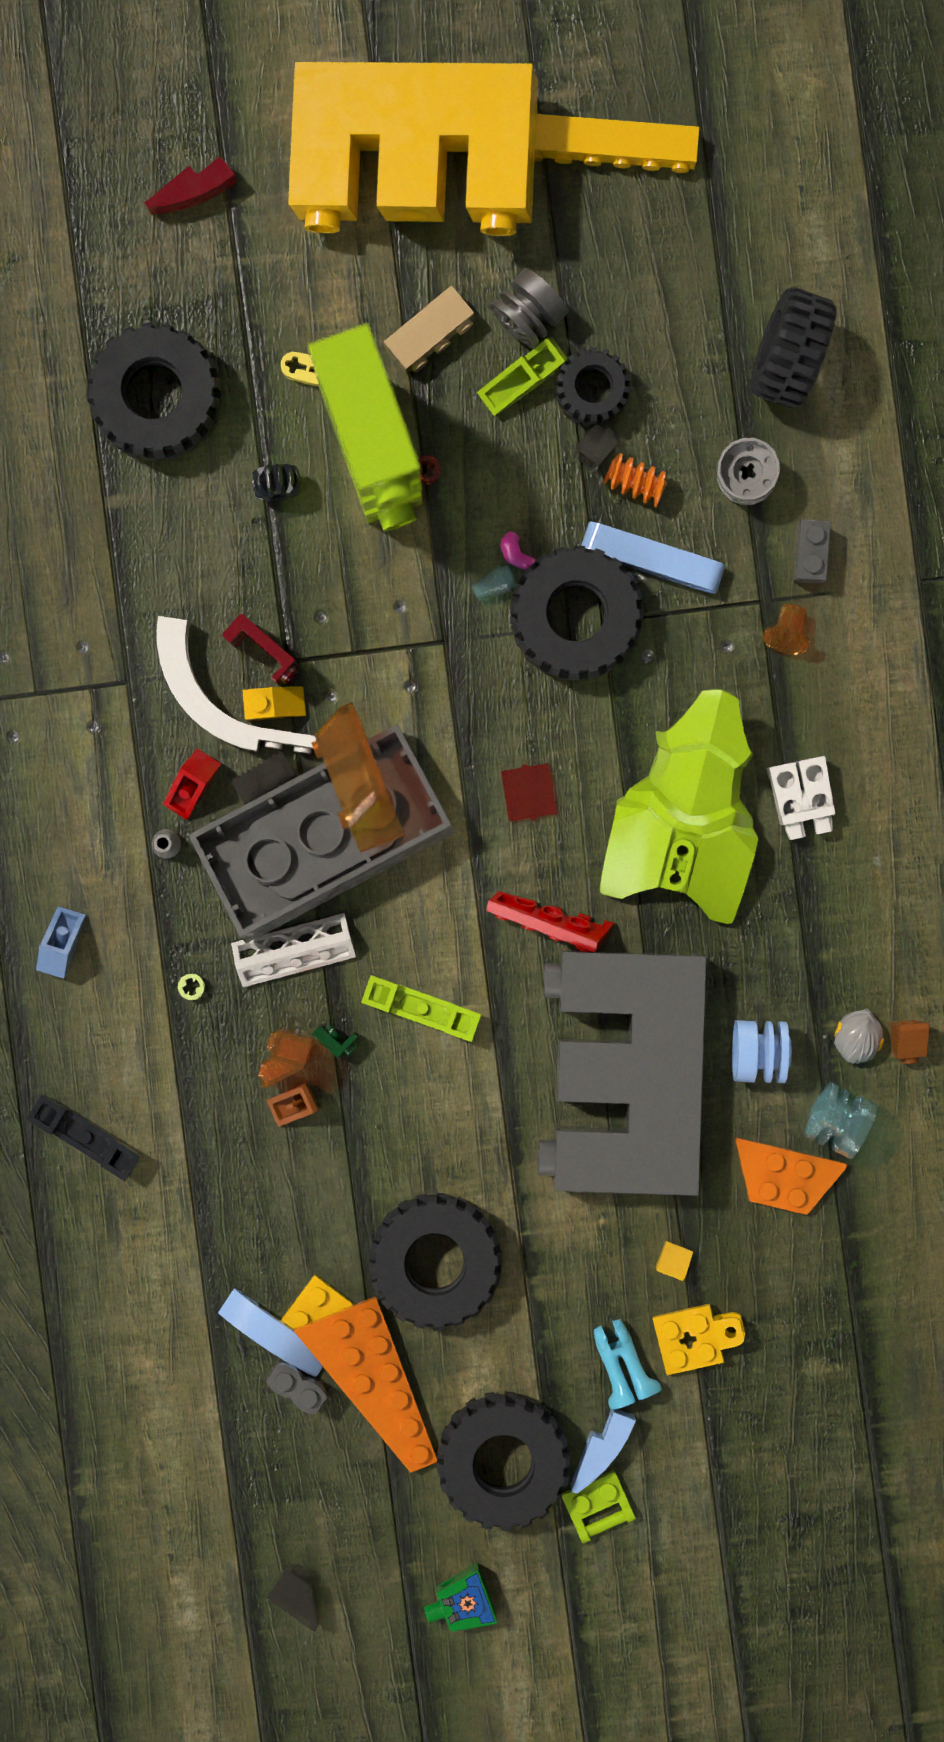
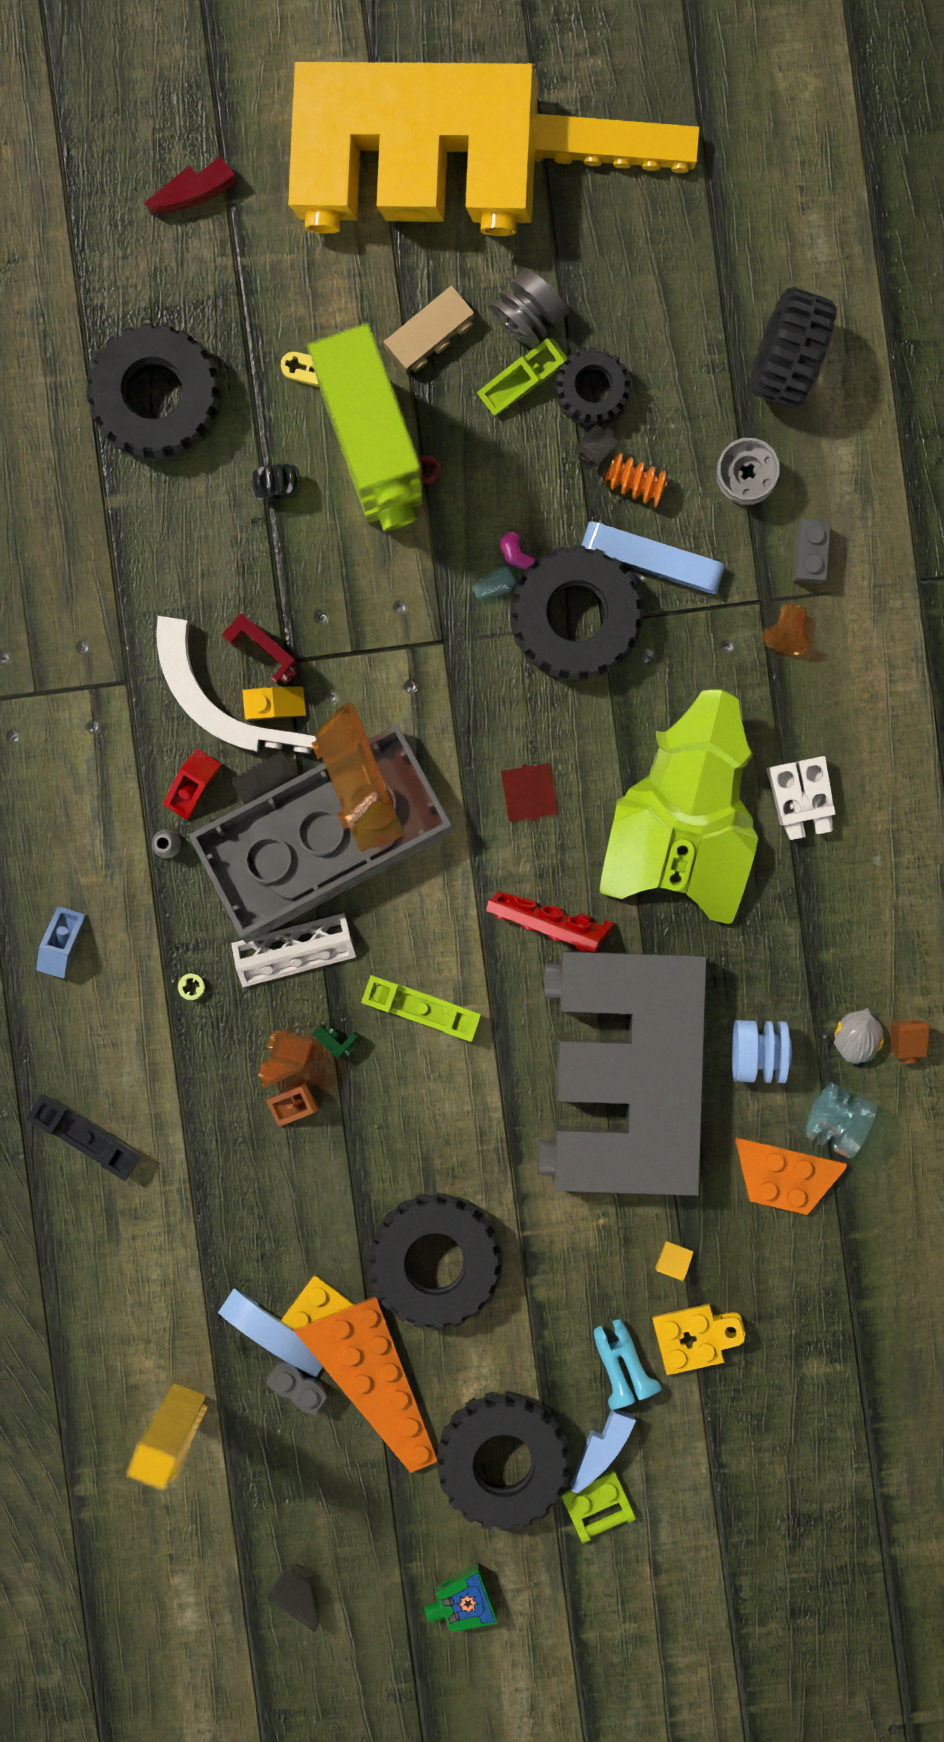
none -> yellow brick [127,1383,208,1489]

